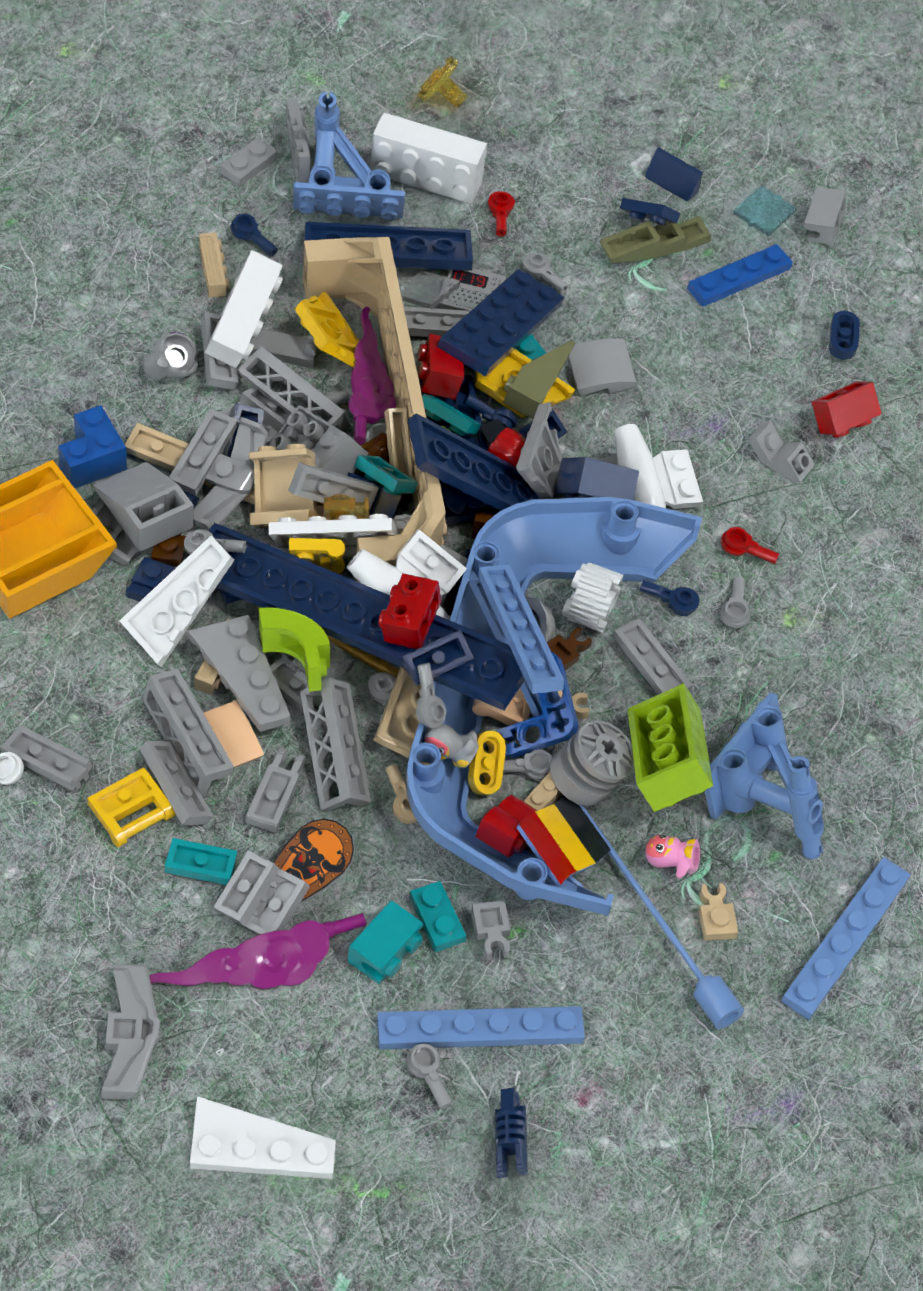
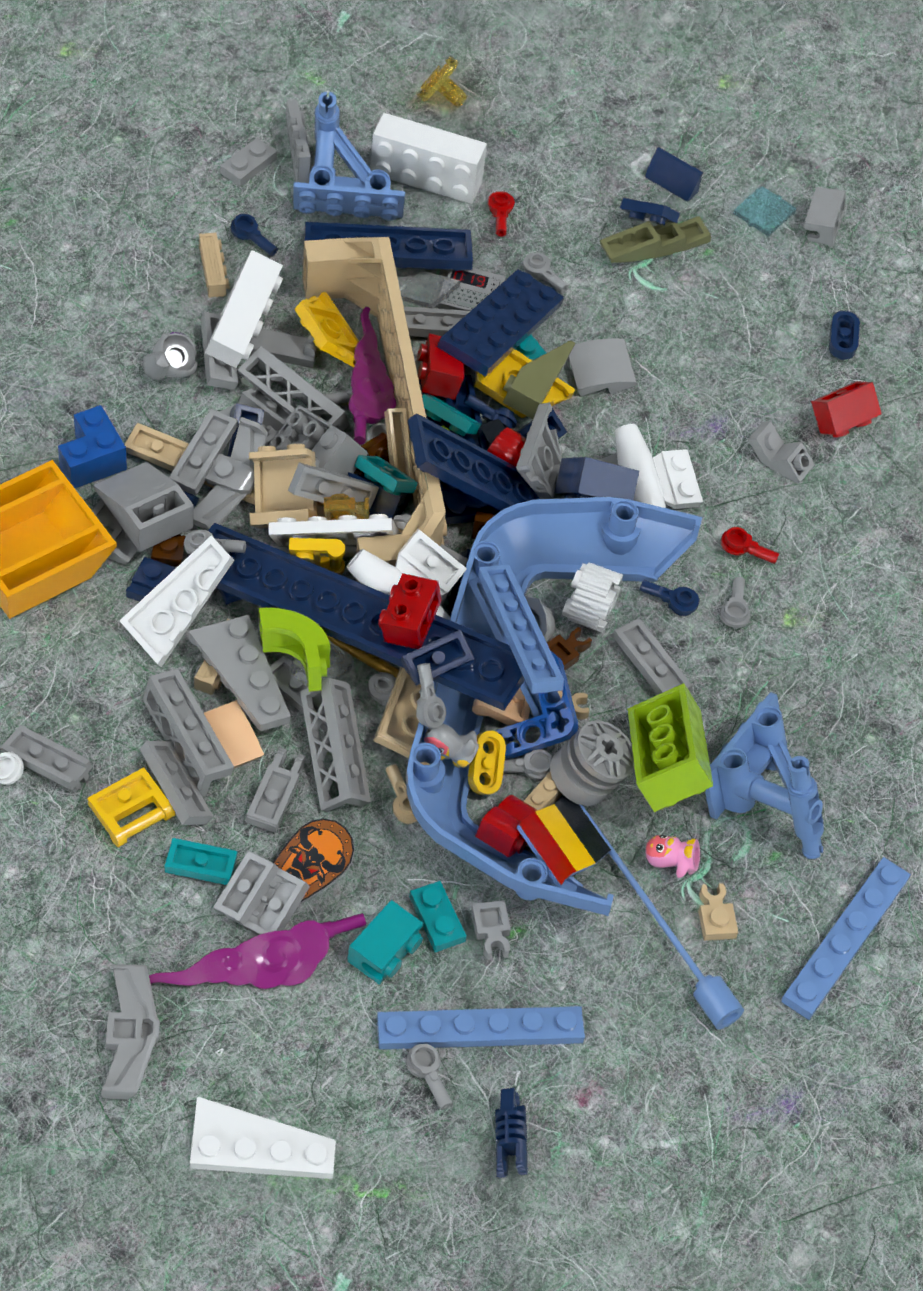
blue plate [687,244,793,307] -> none

